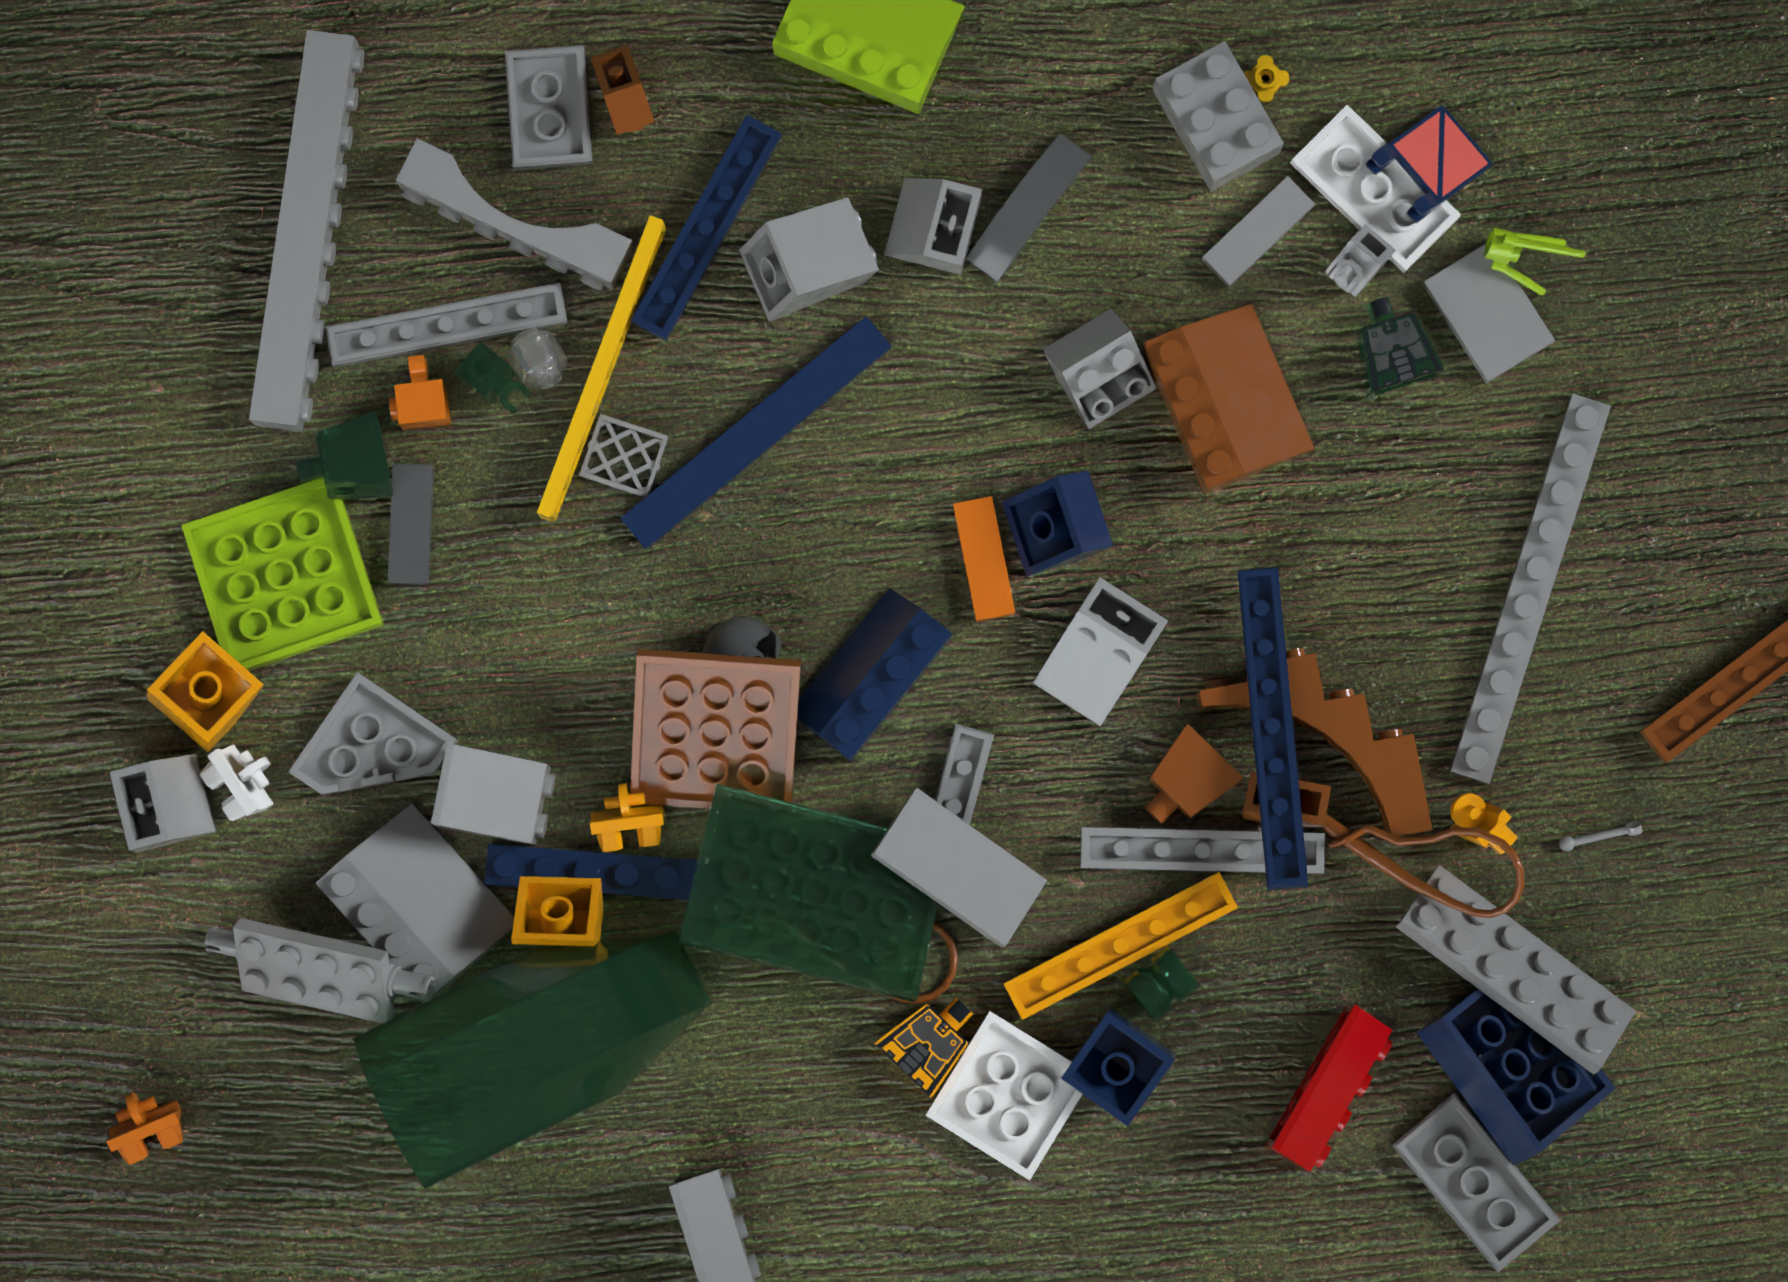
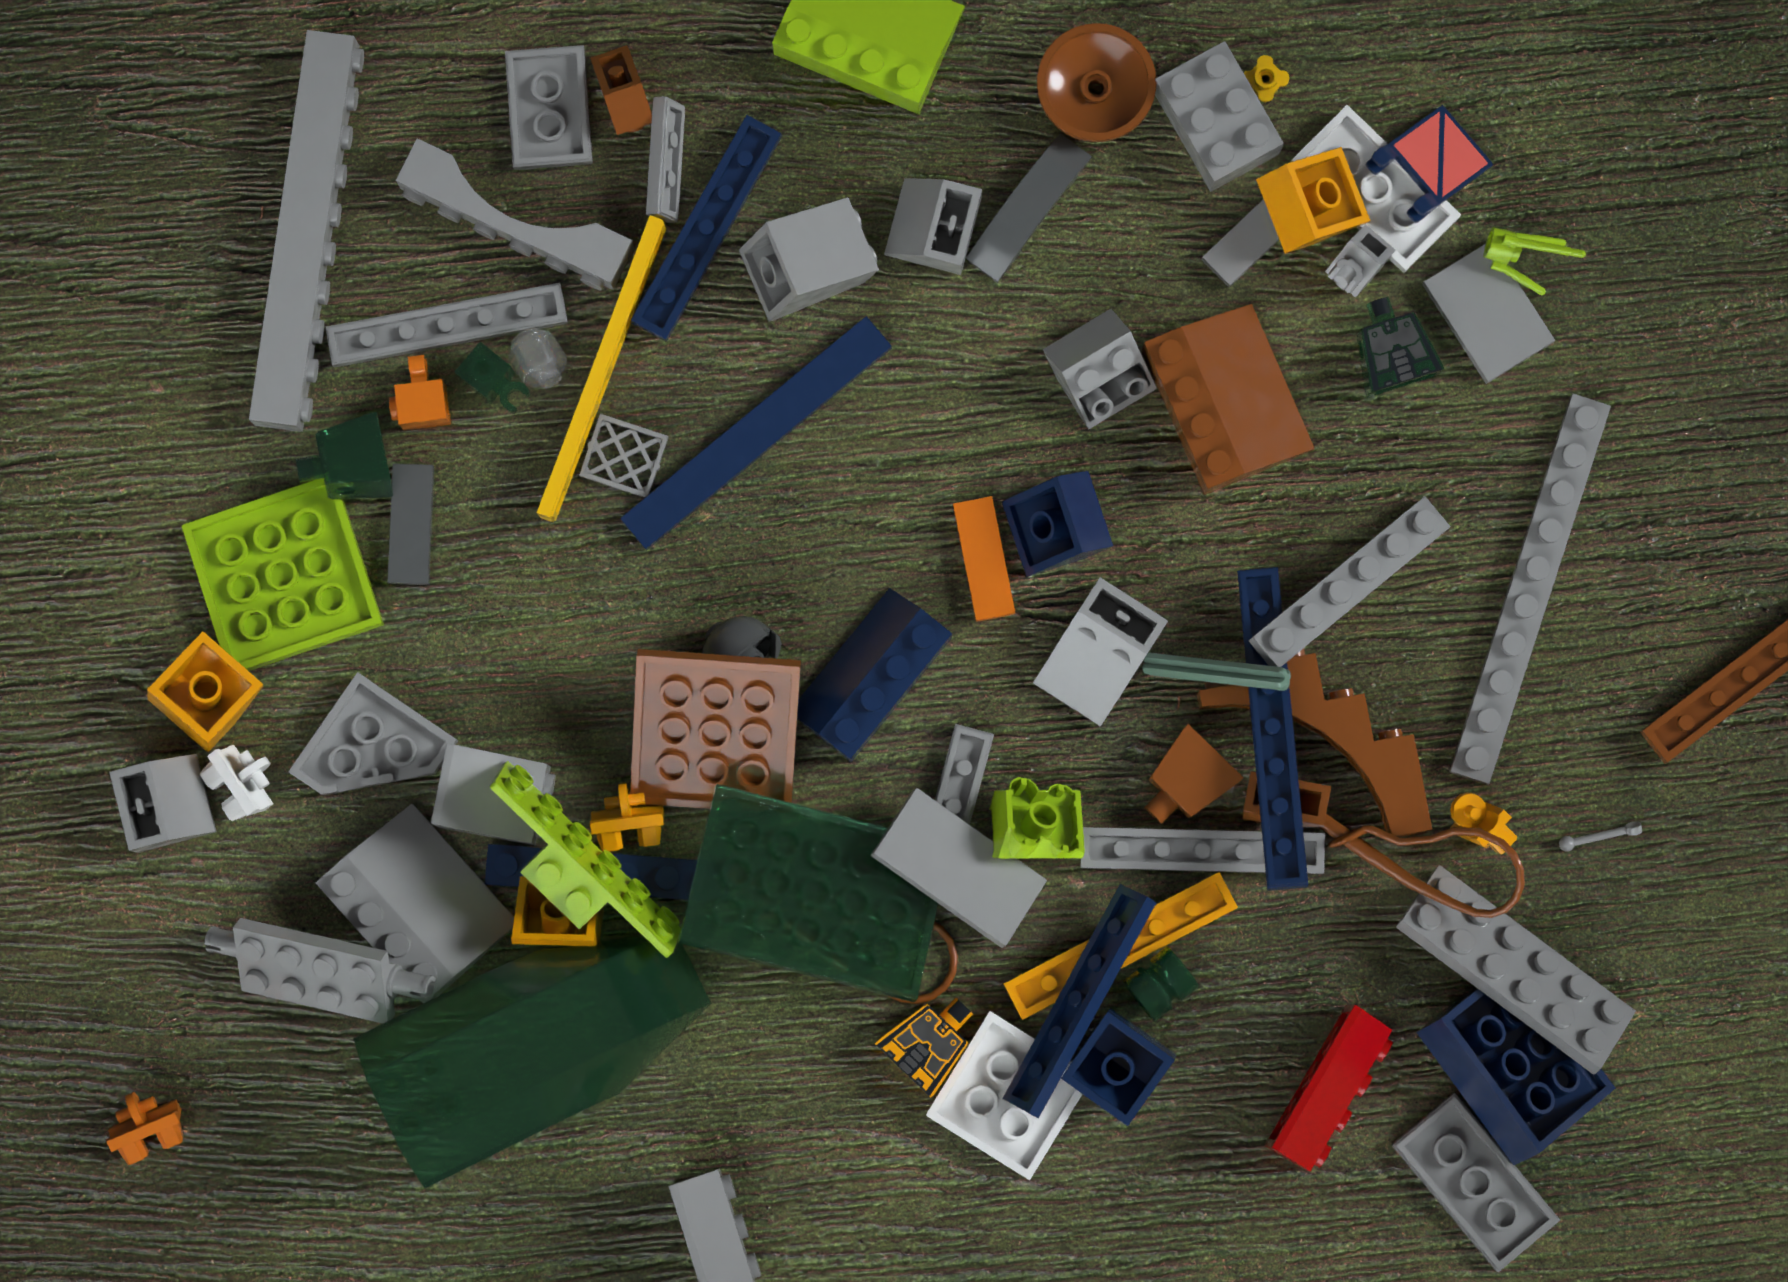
none -> lime bracket [490,761,681,958]
none -> light grey tile [646,96,685,223]
none -> lime slope [989,777,1085,859]
none -> dark blue plate [1002,884,1156,1119]
none -> dark orange dish [1037,23,1157,142]
none -> sand green axle [1142,653,1291,691]
none -> light grey plate [1249,496,1451,667]
none -> light orange slope [1256,147,1370,254]

